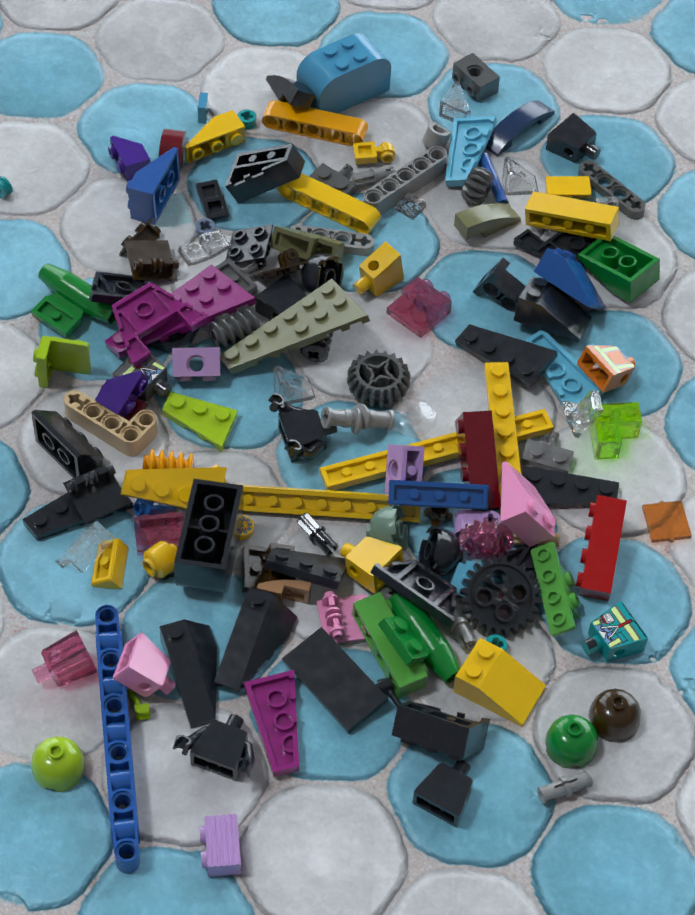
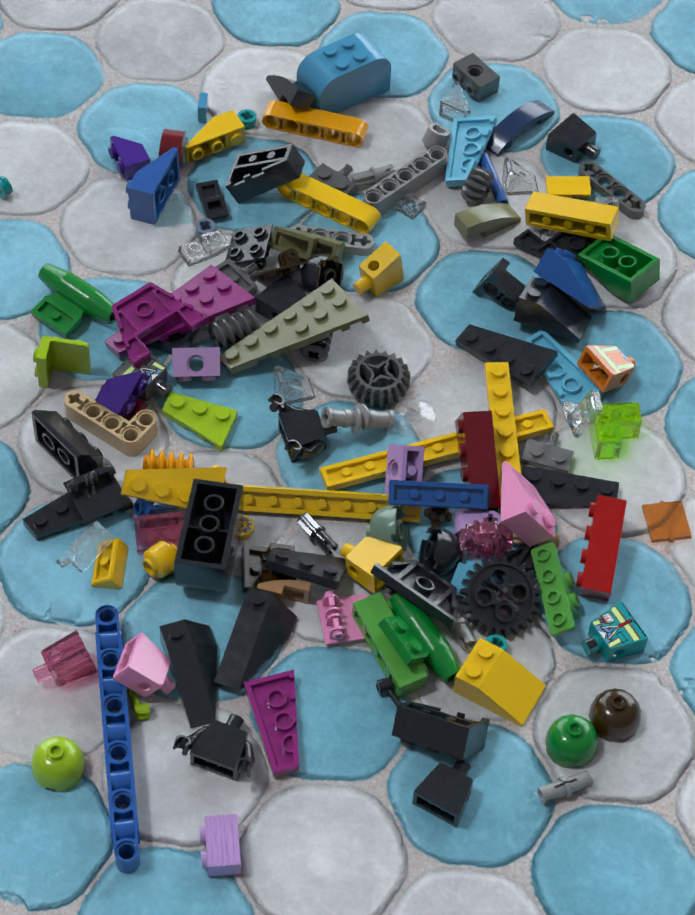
black wing [89,271,146,305] -> none
dark brown hinge [119,218,161,258] -> none
dark brown hinge [125,240,179,281] -> none
black tile [282,627,388,734] -> none
yellow plate [353,141,396,165] -> none
clear pink plate [386,276,452,338] -> none

